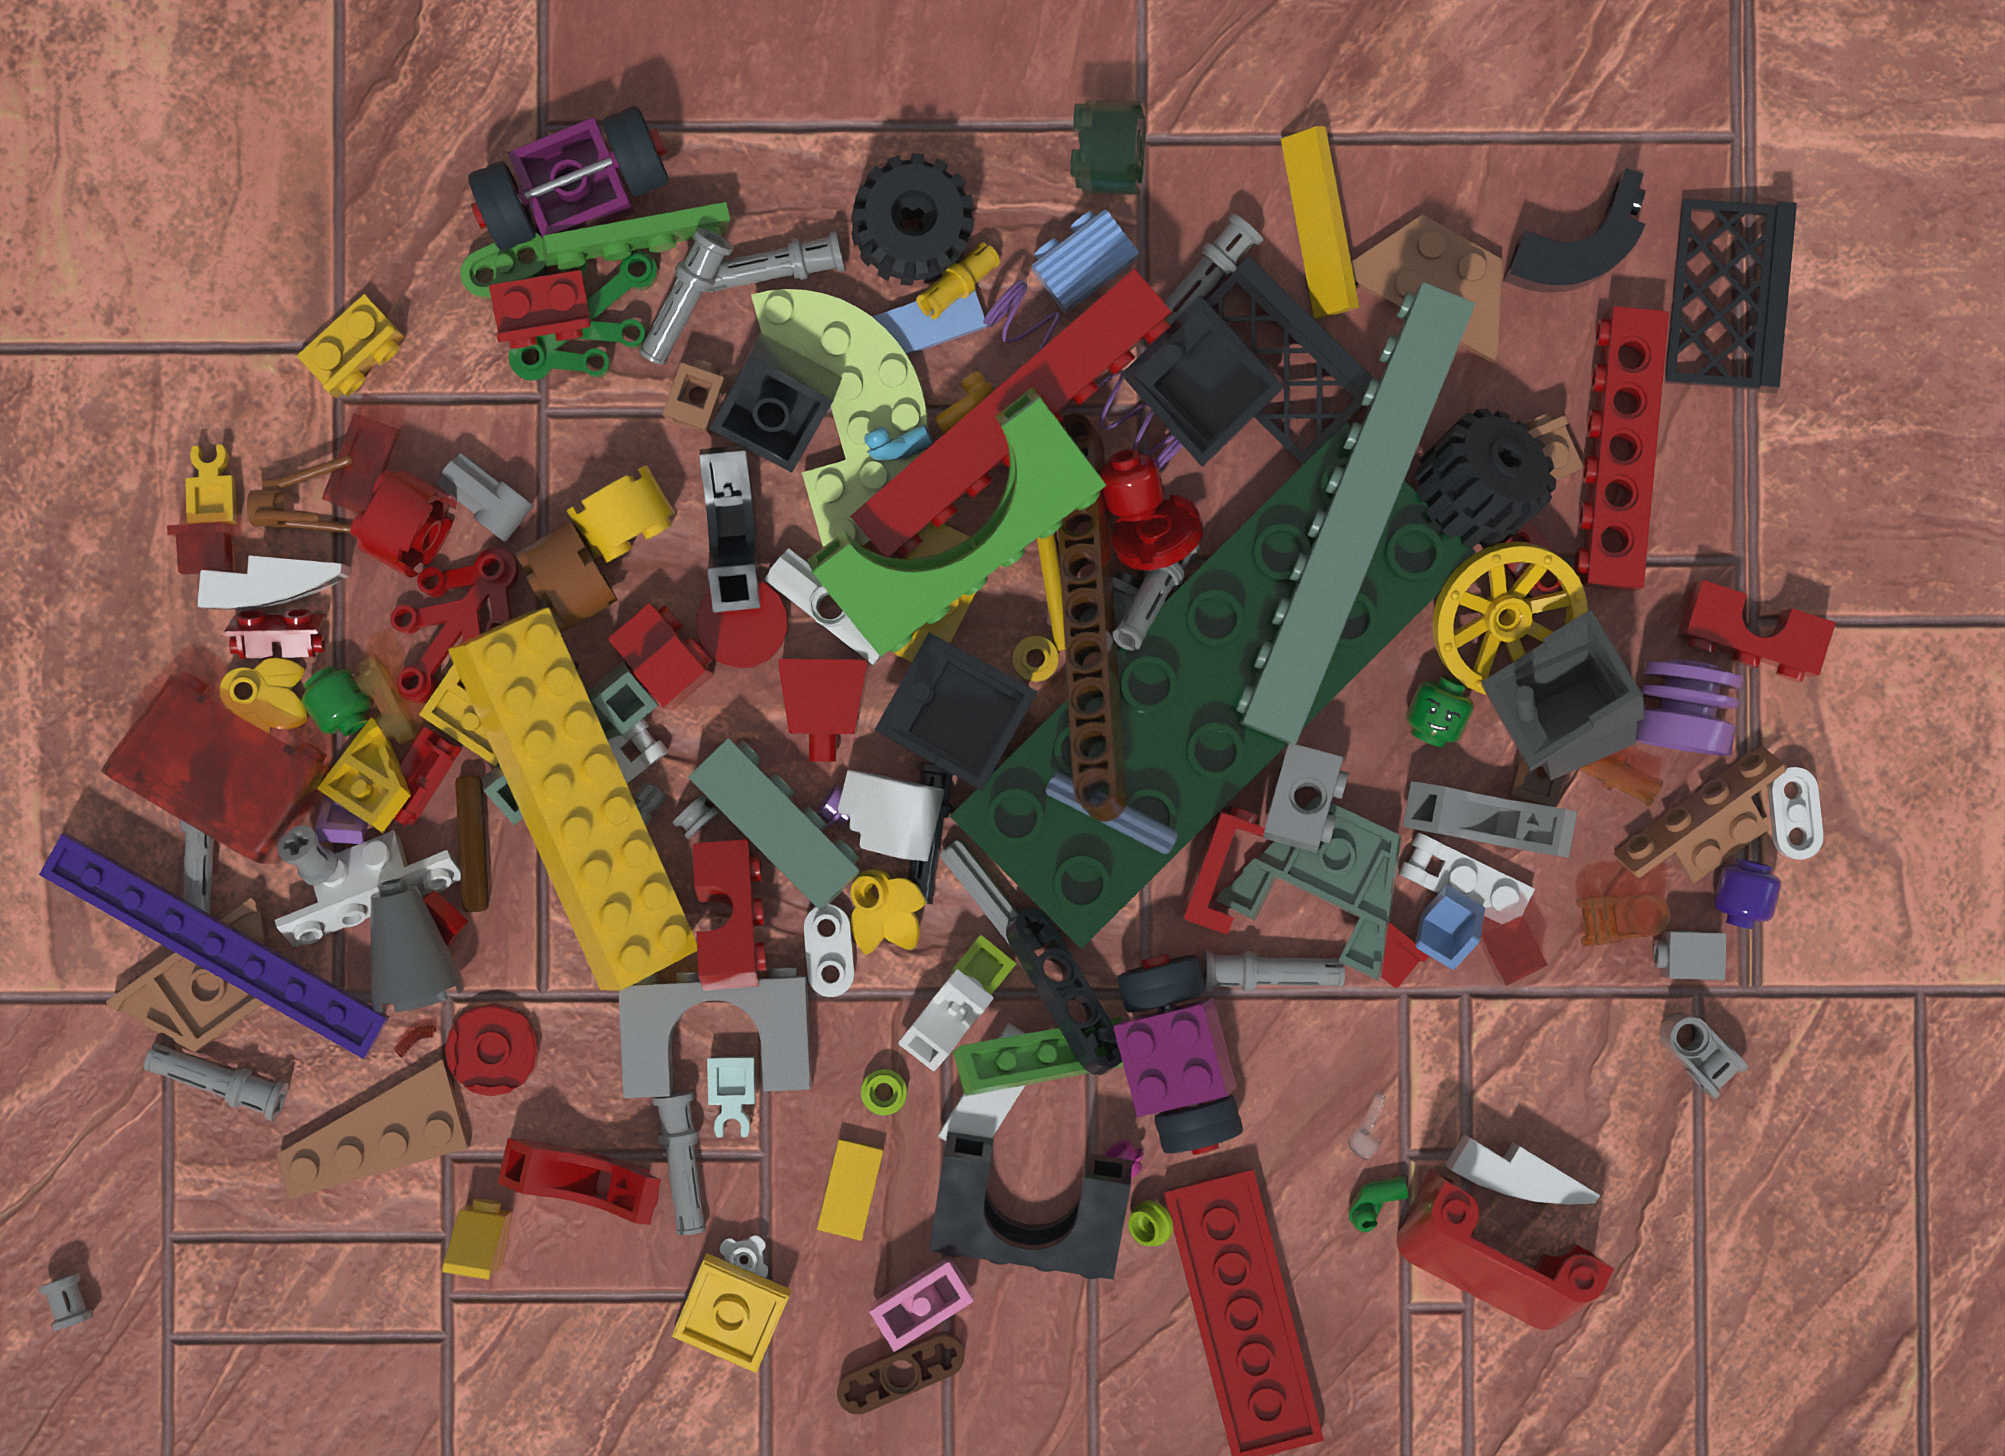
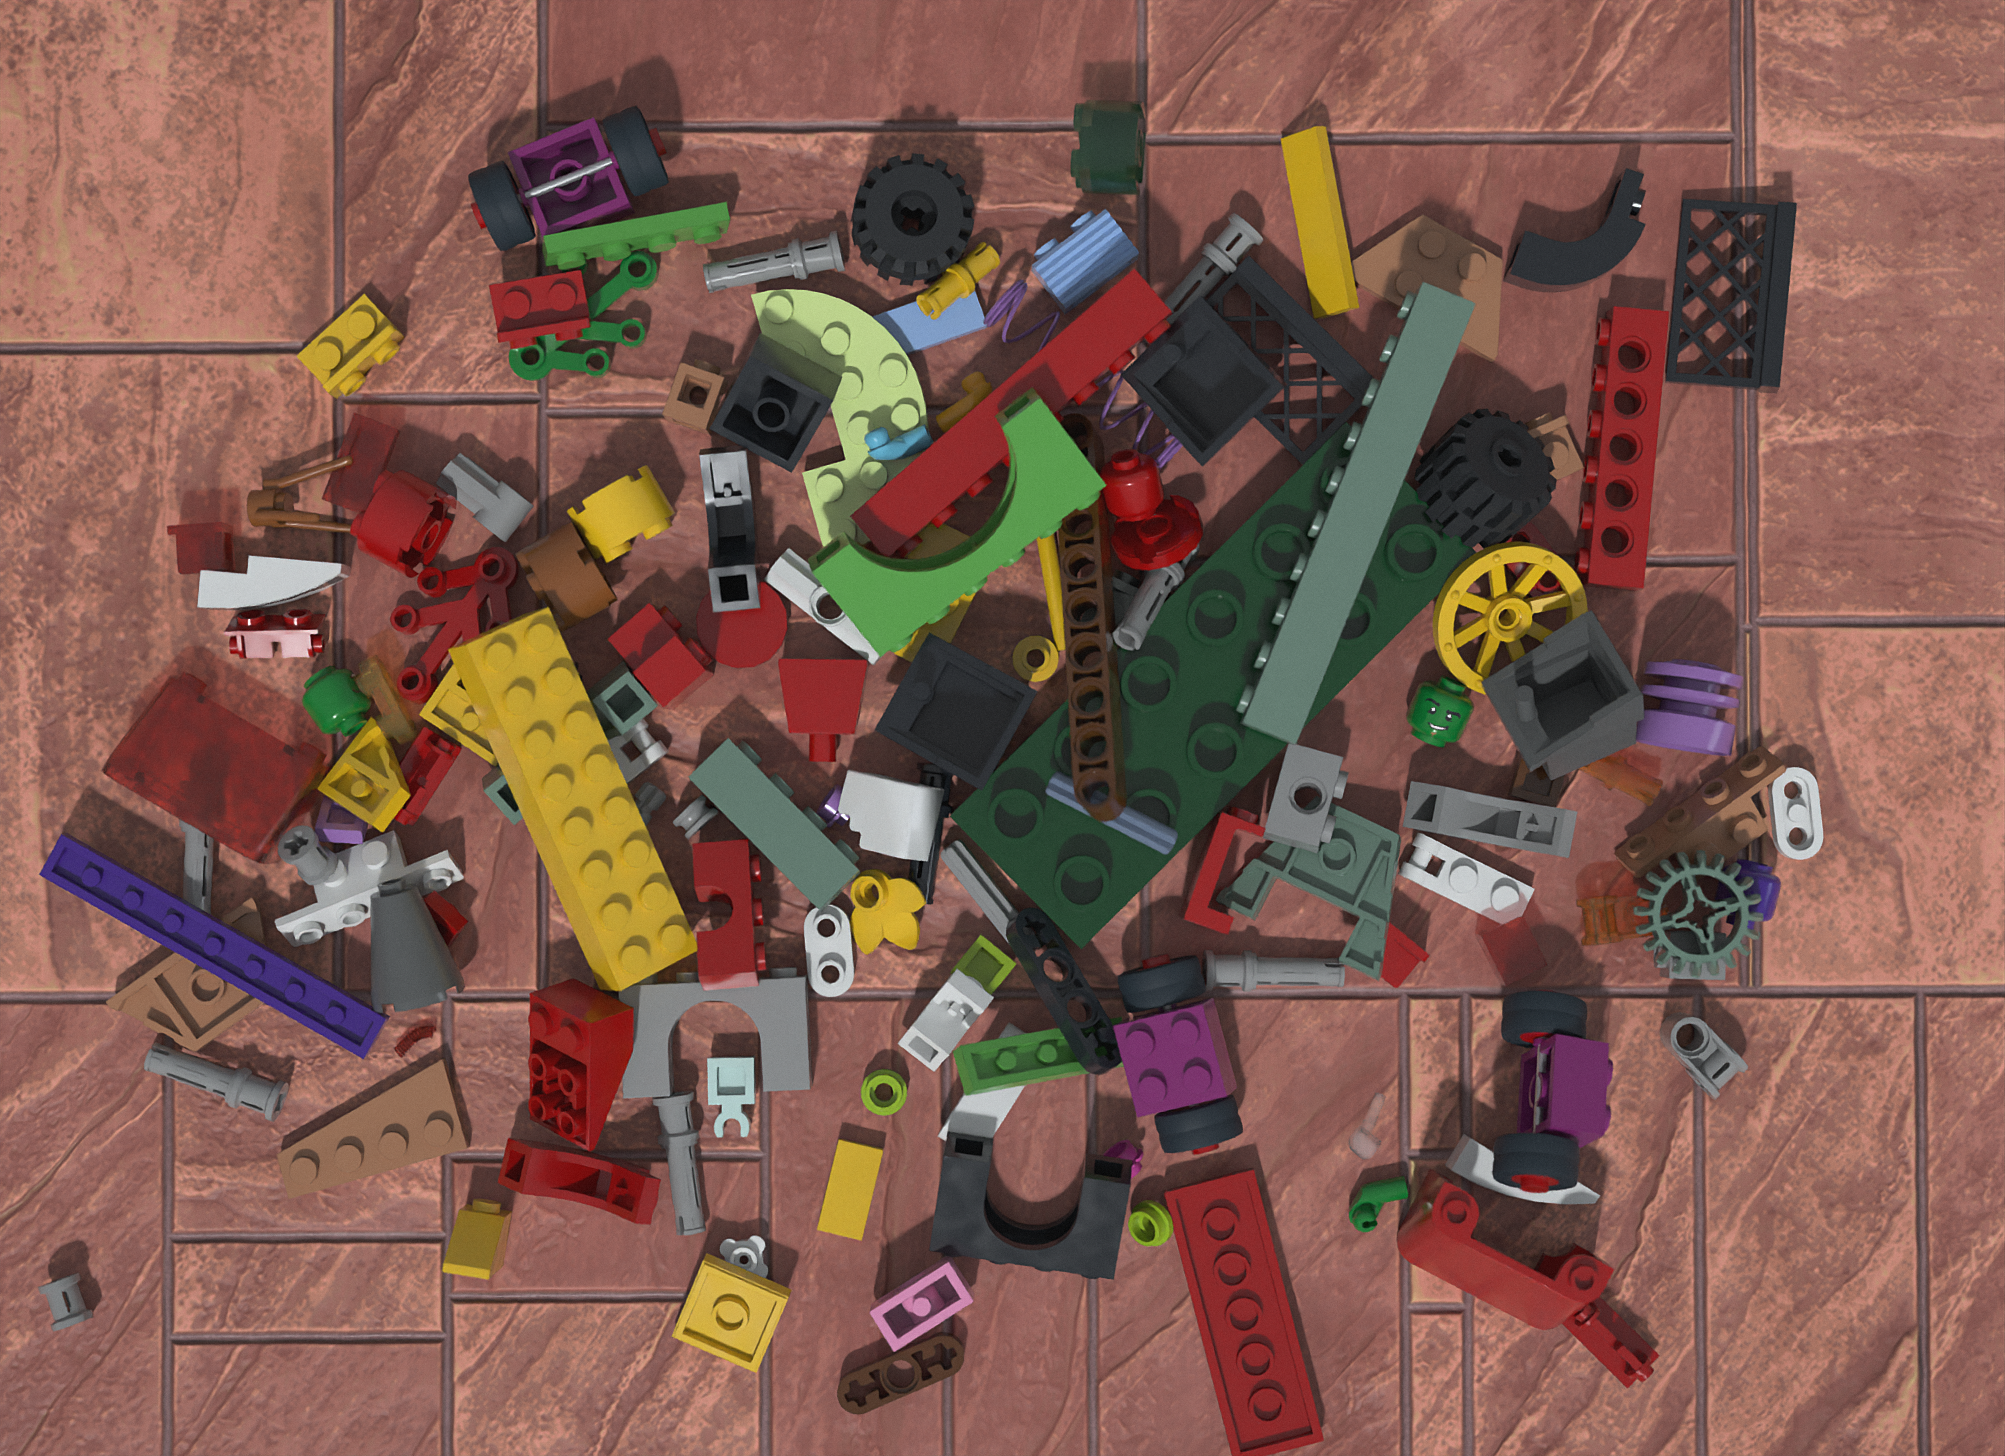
yellow plate [185,444,237,527] -> none
yellow plate [219,658,307,747] -> none
red tile [445,1003,540,1097] -> none
reddish brown axle [455,776,489,912] -> none
bright green plate [460,233,547,299] -> none
light grey pin [639,228,734,365] -> none
medium blue panel [1415,885,1485,970] -> none
red arch [1677,580,1836,682] -> none
none -> red slope [528,978,634,1151]
none -> brick [1492,990,1613,1193]
none -> red hinge [1562,1296,1660,1389]
none -> sand green gear [1633,850,1763,978]

